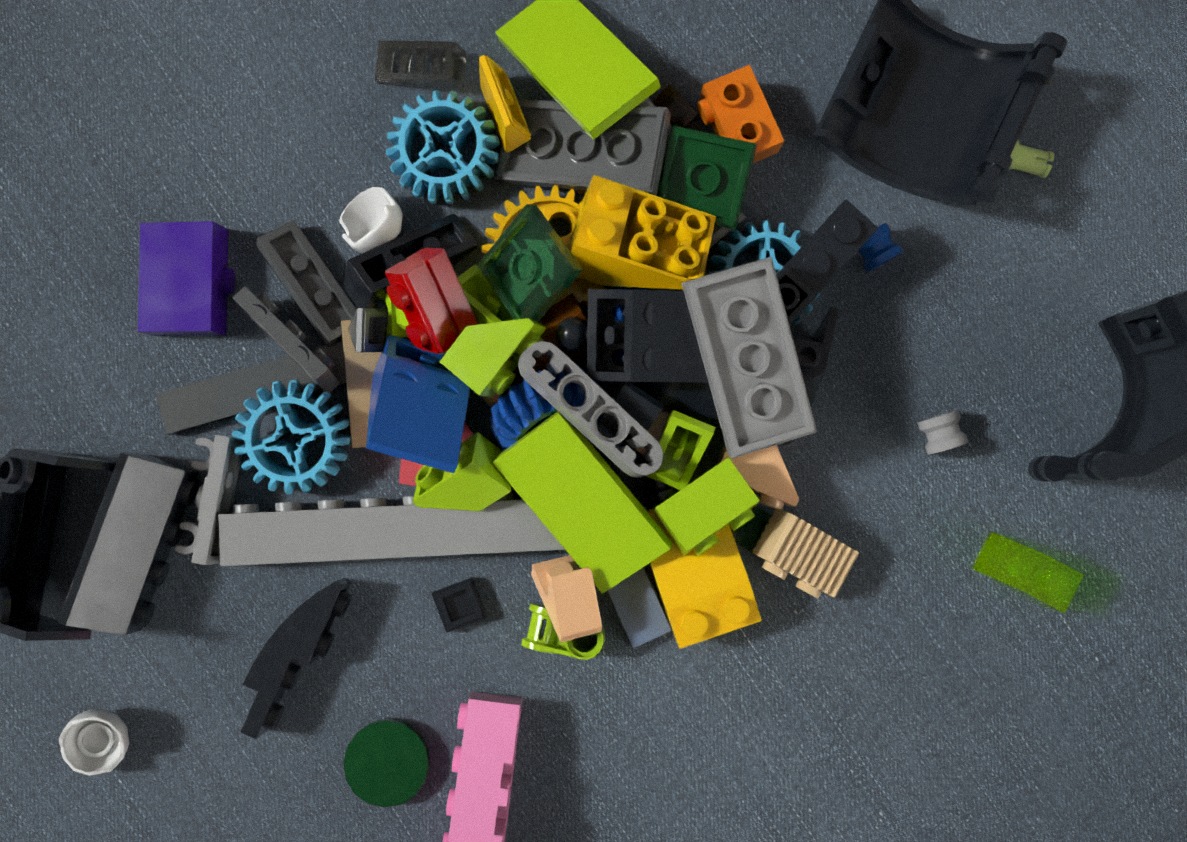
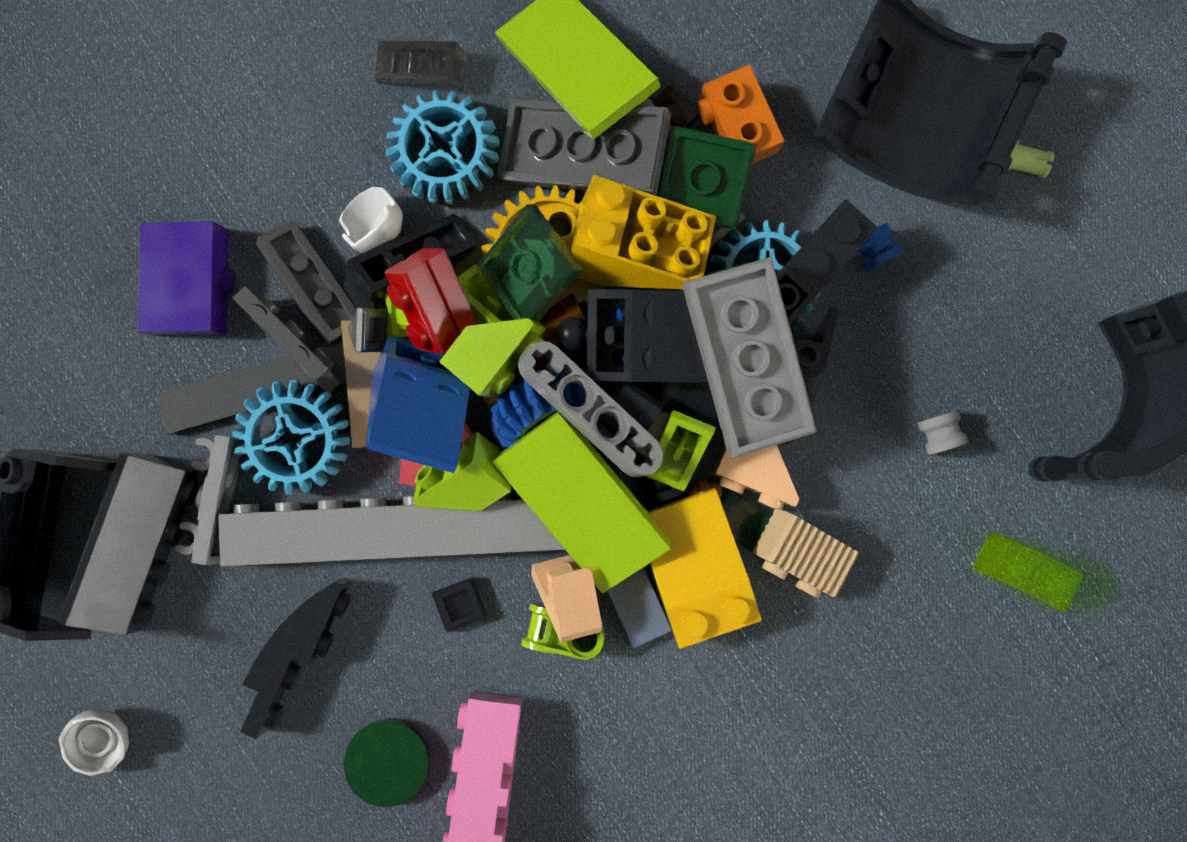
yellow slope [479,55,531,153] -> none
lime brick [654,457,760,556] -> none

